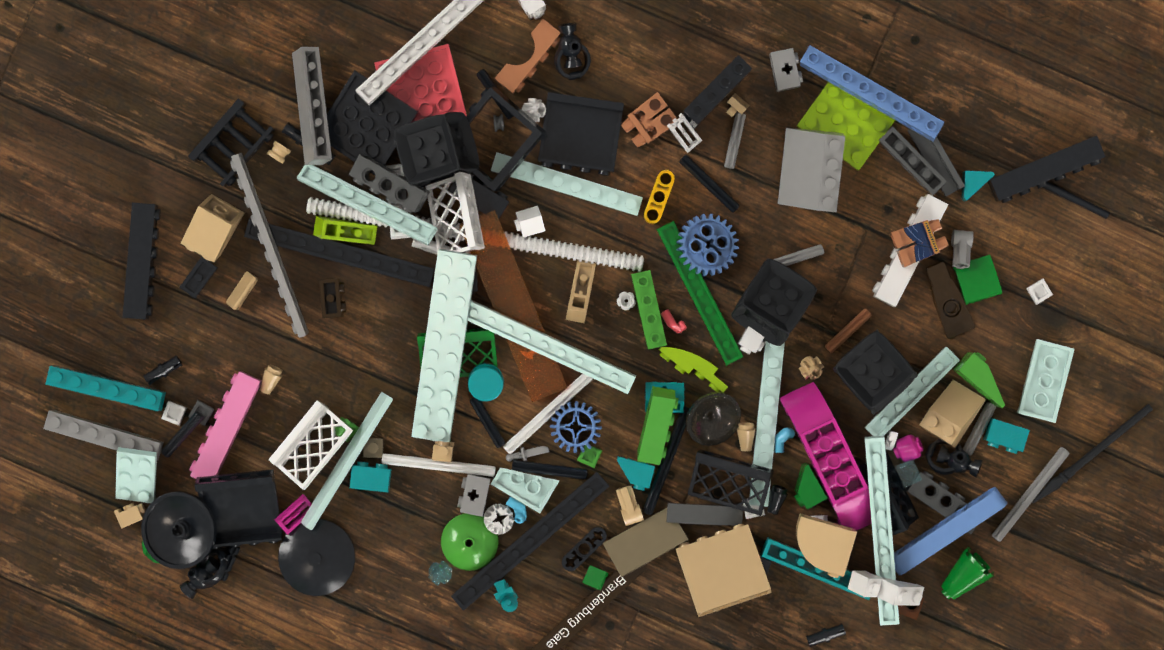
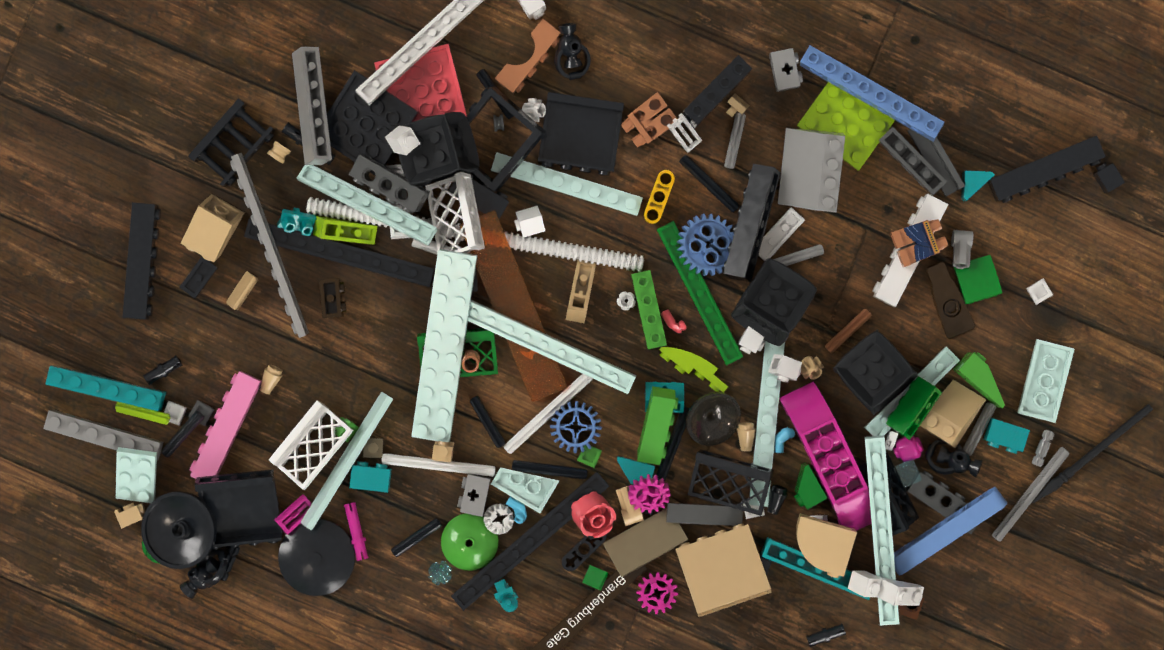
teal head [468,363,504,401] -> none
light grey piece [506,446,549,461] -> none
green cone [941,547,994,600] -> none
black bar [1042,182,1110,219] -> none
none -> lime axle [115,402,171,425]
none -> teal hips [277,207,316,236]
none -> dark pink pin [344,502,369,561]
none -> white brick [385,125,420,155]
none -> black axle [391,518,442,557]
none -> nougat piece [462,350,480,373]
none -> coral brick [571,492,616,538]
none -> dark pink gear [628,474,670,513]
none -> dark pink gear [636,572,678,614]
none -> black brick [723,164,780,282]
none -> white tile [758,207,805,261]
none -> white brick [768,354,802,383]
none -> green brick [886,376,942,440]
none -> light grey axle [1032,430,1054,467]
none -> black brick [1093,162,1125,194]

